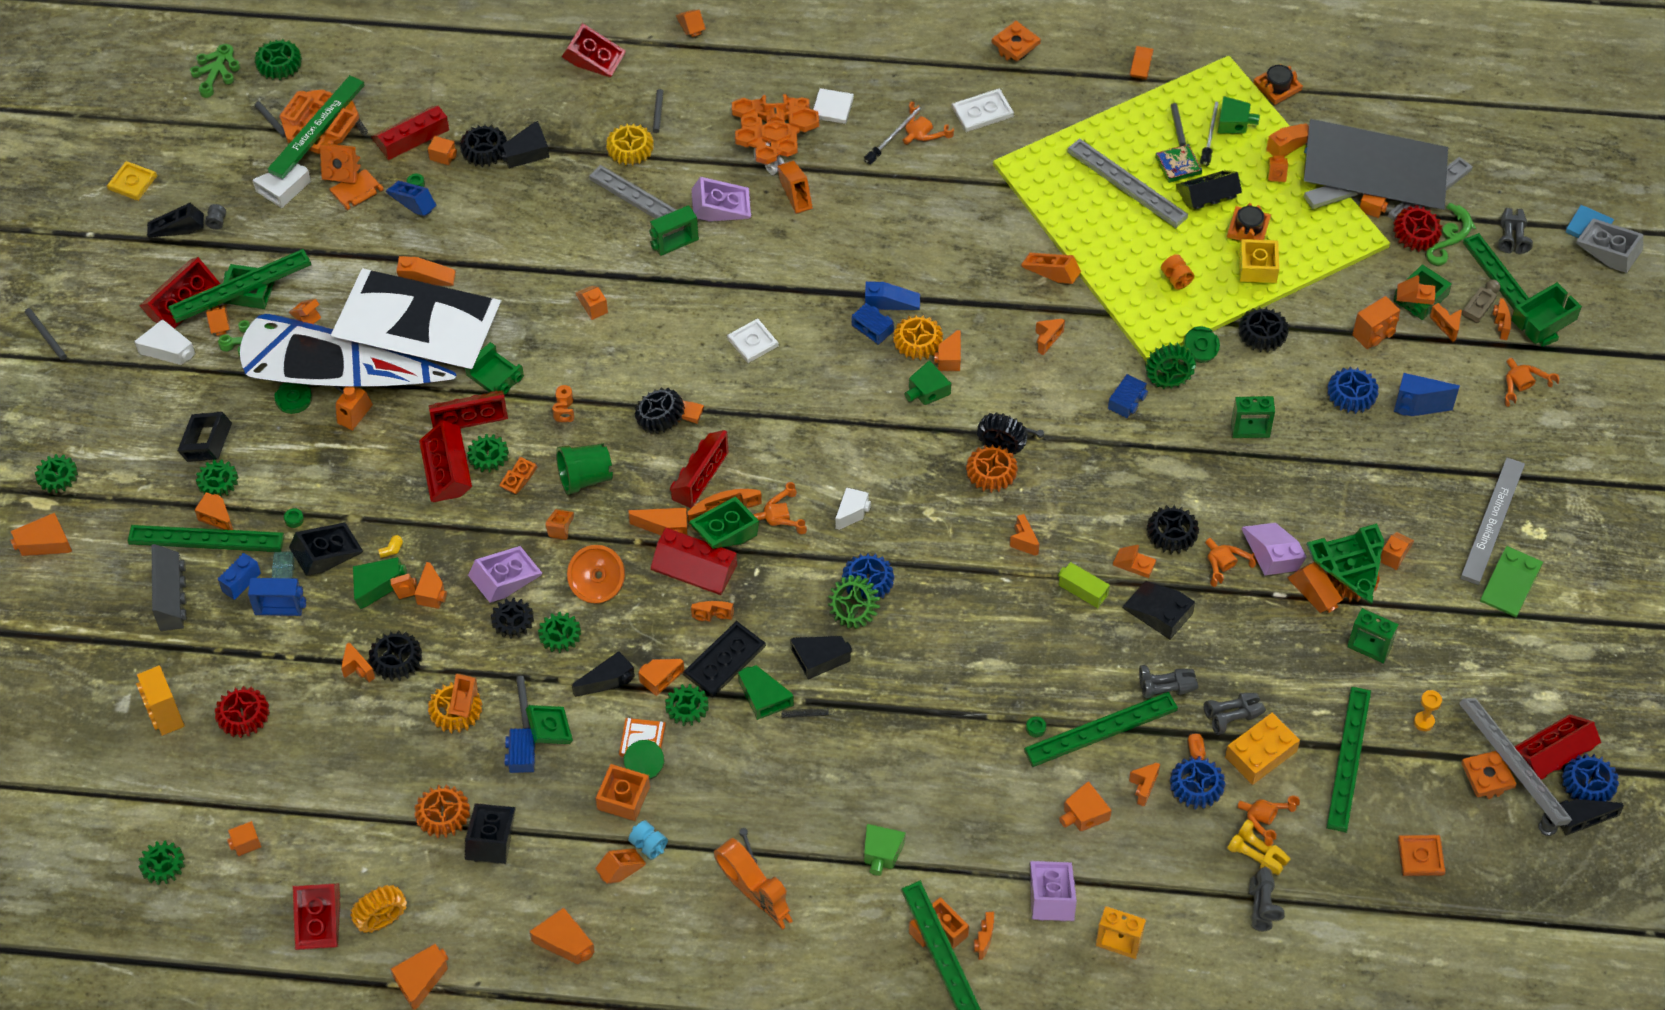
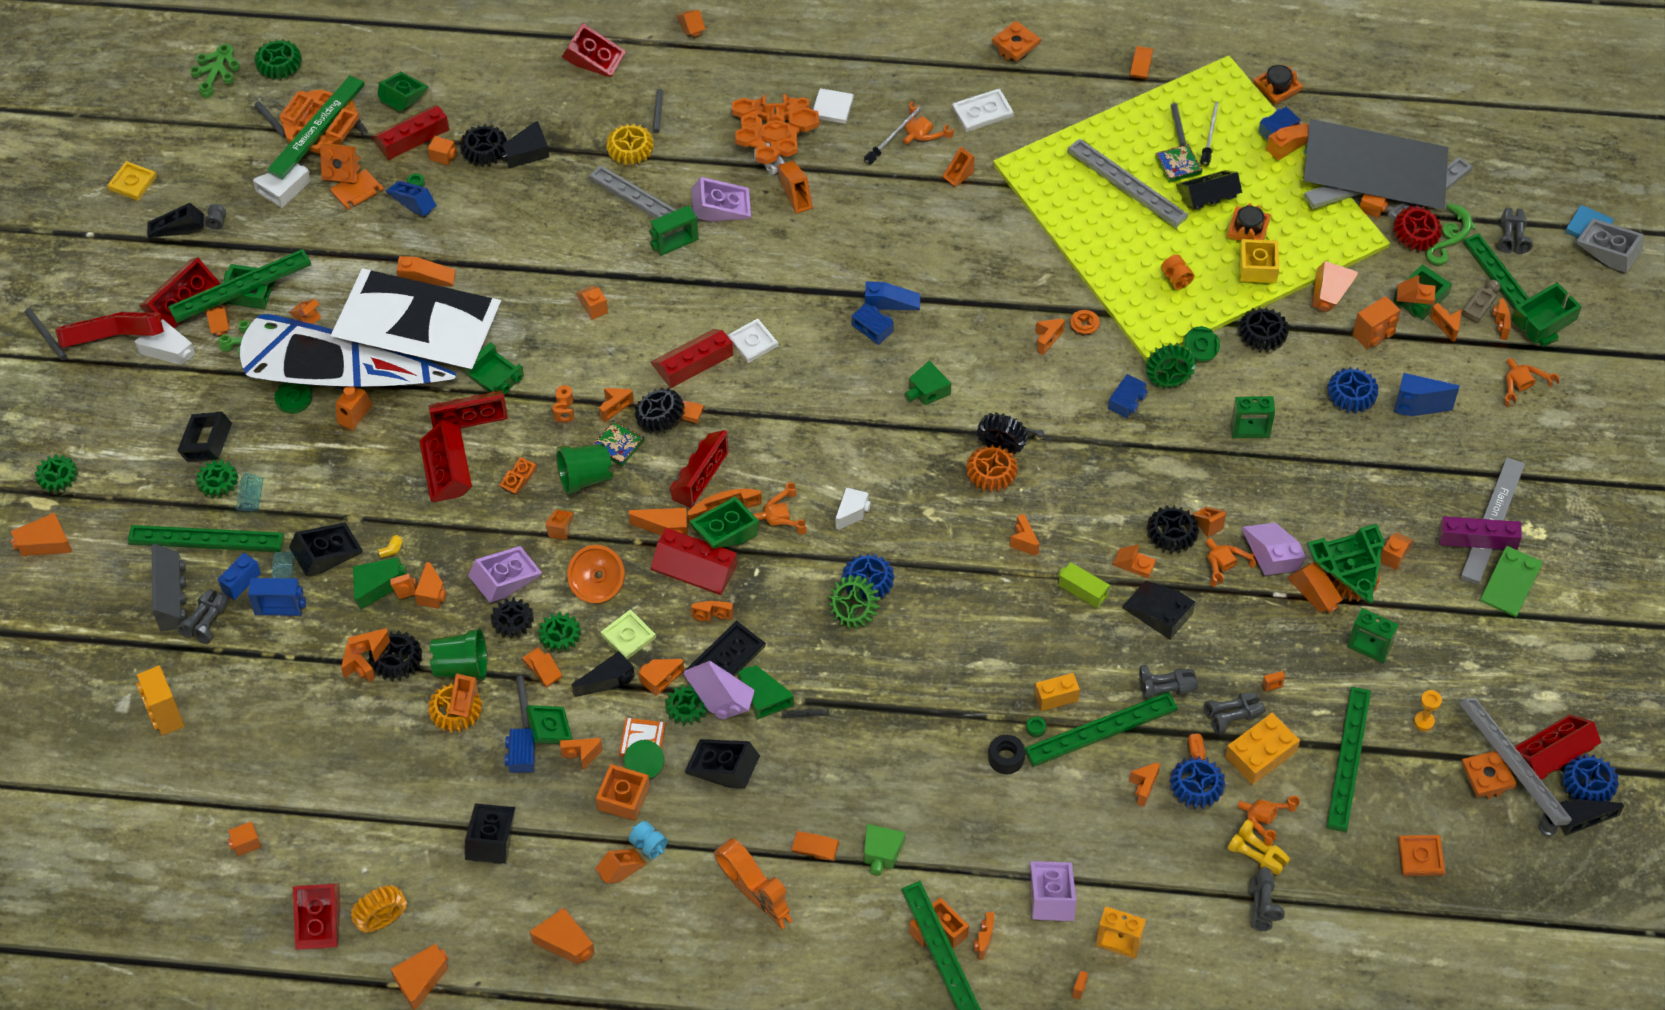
green gear [139,840,185,885] -> none
orange slope [195,492,233,530] -> none
red gear [214,686,270,738] -> none
green tile [284,508,304,528] -> none
orange gear [414,784,470,839] -> none
green gear [467,434,509,473] -> none
dark grey hinge [740,828,757,864] -> none
black slope [790,636,852,680] -> none
light orange gear [893,315,943,361] -> none
orange slope [934,330,961,371] -> none
orange slope [1021,253,1081,284] -> none
orange torso [1059,781,1112,831] -> none
green torso [1218,96,1260,133] -> none
orange bracket [1268,155,1288,182] -> none
none -> red beam [55,312,164,347]
none -> dark grey piece [177,589,228,644]
none -> clear light blue slope [236,472,263,511]
none -> orange slope [348,628,390,662]
none -> green slope [377,72,429,112]
none -> green piece [430,629,488,680]
none -> orange slope [522,647,562,688]
none -> orange slope [560,738,602,769]
none -> tile [593,420,645,467]
none -> orange slope [599,388,634,422]
none -> yellowish green tile [600,609,656,660]
none -> red slope [651,329,733,389]
none -> lavender slope [684,661,754,720]
none -> black slope [685,739,760,789]
none -> orange slope [791,831,839,861]
none -> orange slope [942,147,975,186]
none -> black tyre [988,734,1025,775]
none -> light orange brick [1034,673,1080,711]
none -> orange gear [1070,310,1100,336]
none -> orange tile [1072,971,1088,1000]
none -> orange slope [1191,506,1226,538]
none -> blue brick [1258,106,1301,140]
none -> orange tile [1262,671,1285,692]
none -> slope [1312,261,1358,312]
none -> magenta brick [1439,516,1522,550]

